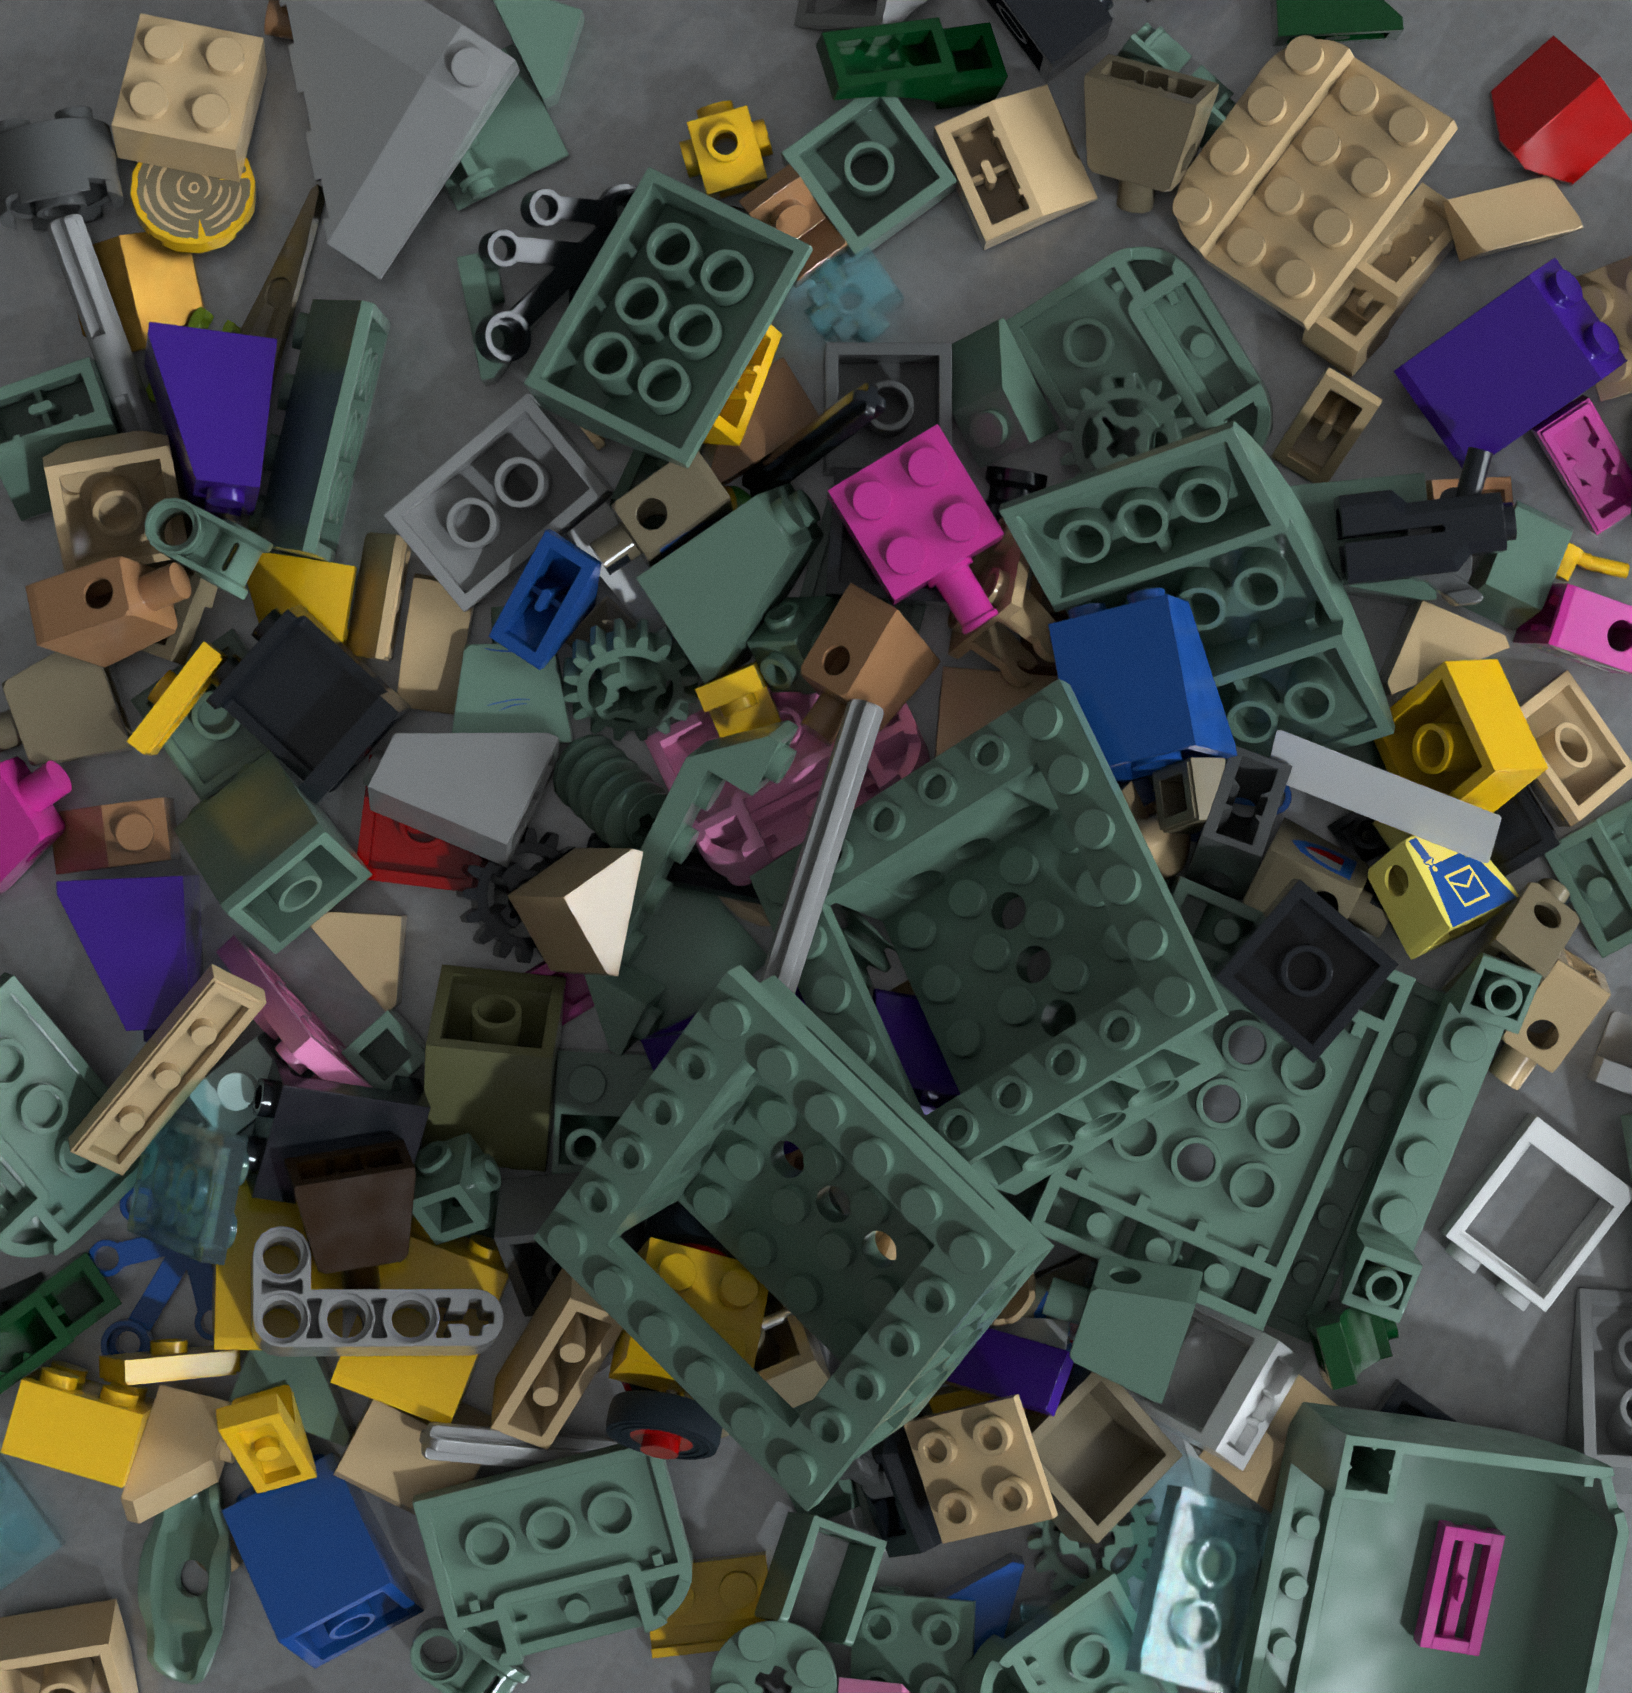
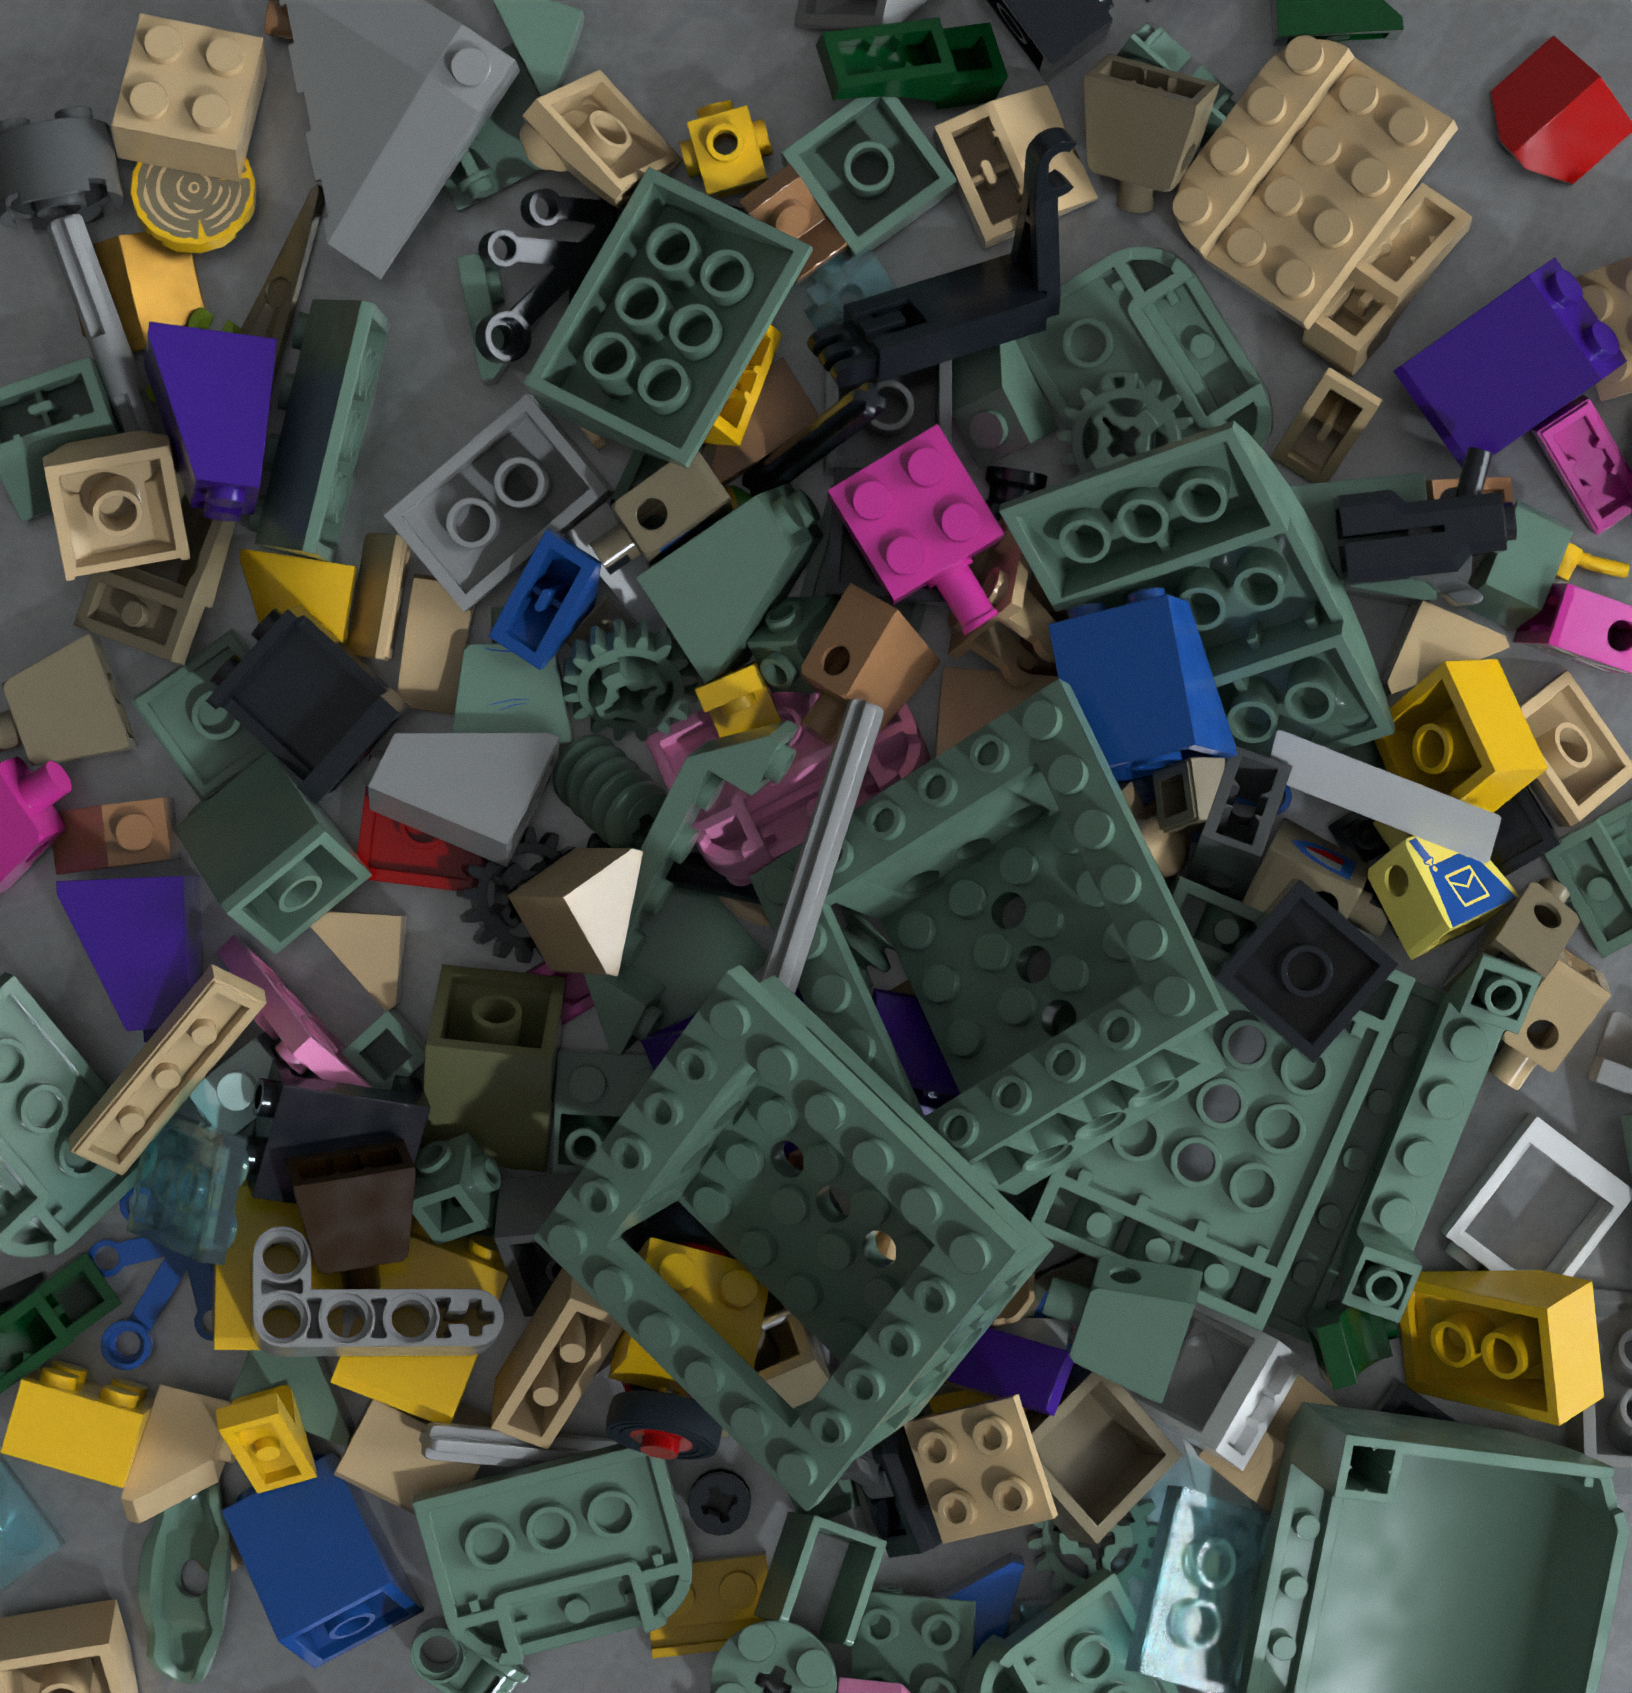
medium nougat torso [25,556,191,668] -> none
yellow plate [99,1338,241,1385] -> none
yellow plate [126,641,228,756] -> none
sand green piece [144,498,274,600] -> none
dark pink tile [1413,1519,1505,1656] -> none
tan slope [1443,176,1583,262] -> none
none -> tan slope [520,70,683,208]
none -> black wheel [688,1467,752,1536]
none -> black hinge [807,127,1077,387]
none -> yellow slope [1400,1270,1604,1426]

